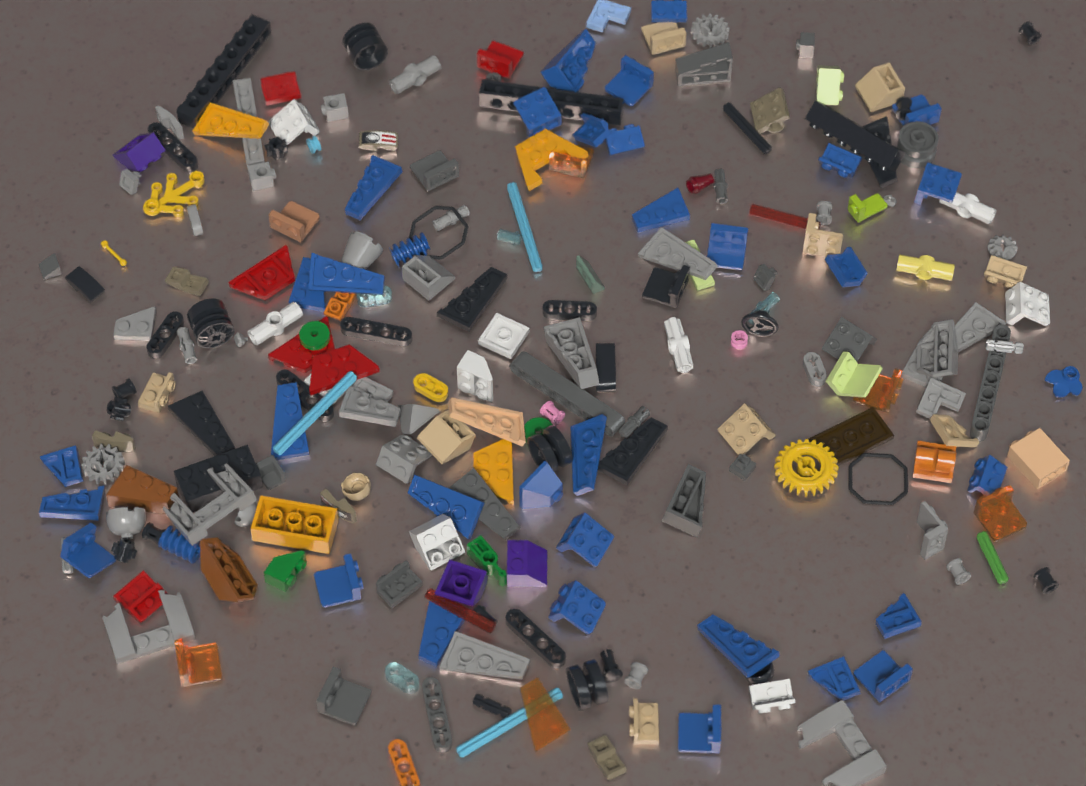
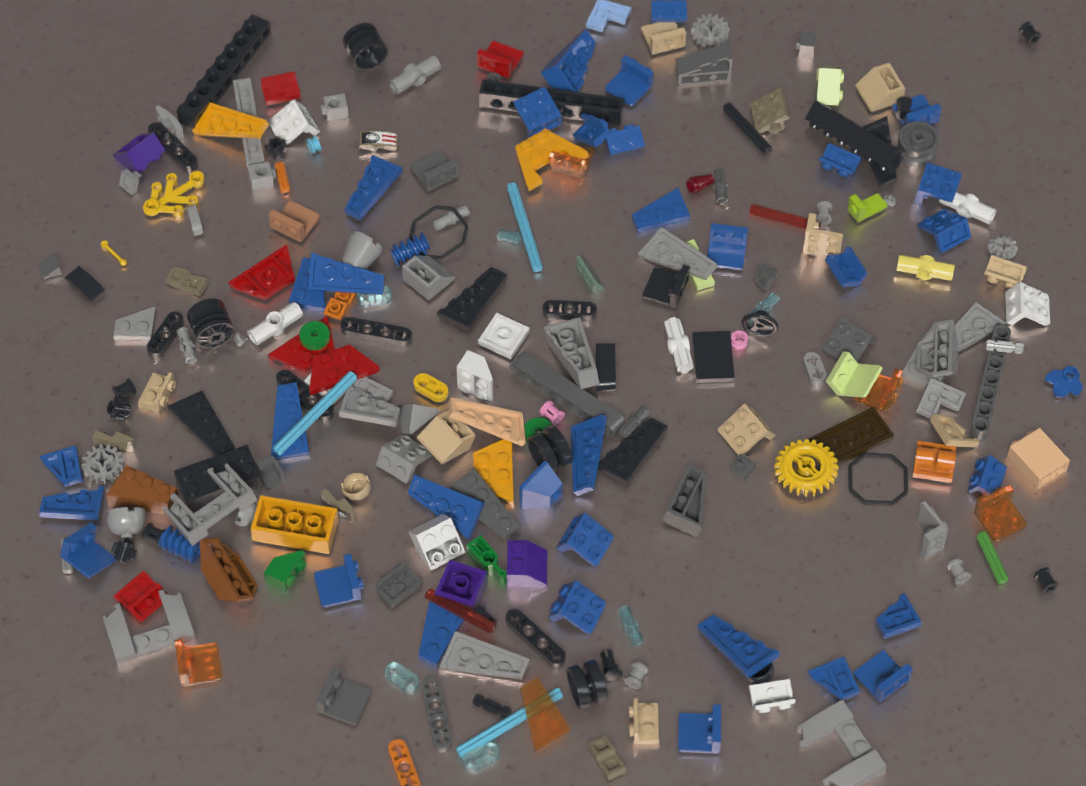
none -> orange axle [275,161,290,194]
none -> clear light blue beam [462,743,500,773]
none -> clear light blue pin [618,606,644,646]
none -> black tile [692,331,735,383]
none -> blue bracket [917,209,971,253]

